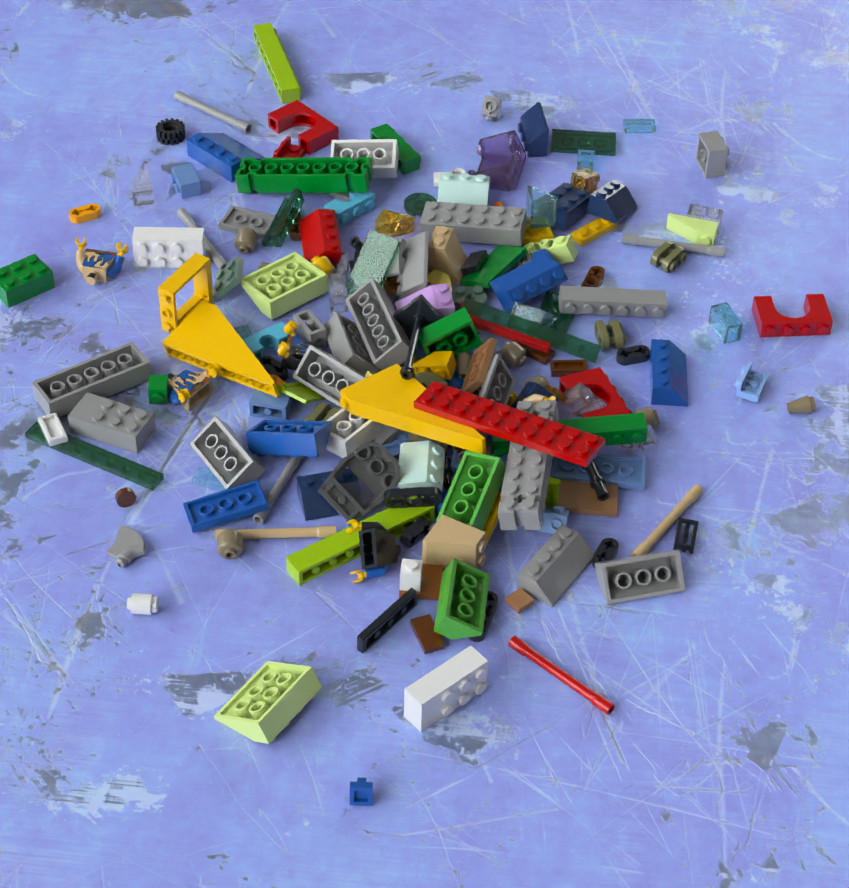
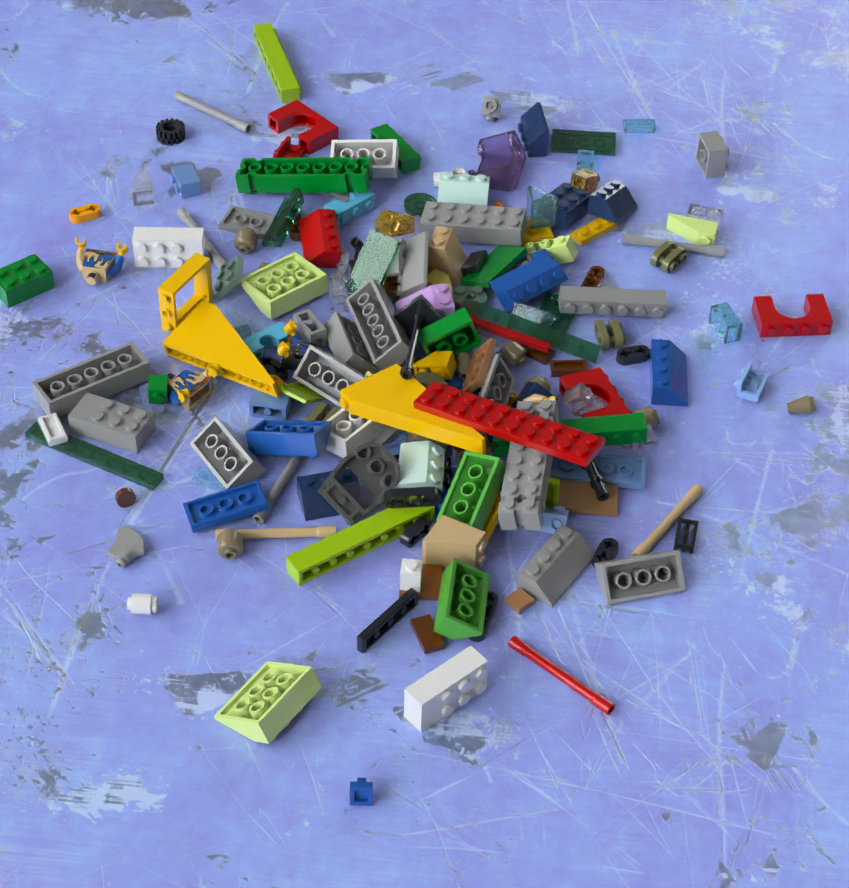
blue slope [186,133,265,182] -> none
yellow head [310,255,335,280] -> none
black torso [345,519,401,583] -> none
clear orange tile [545,385,567,403] -> none

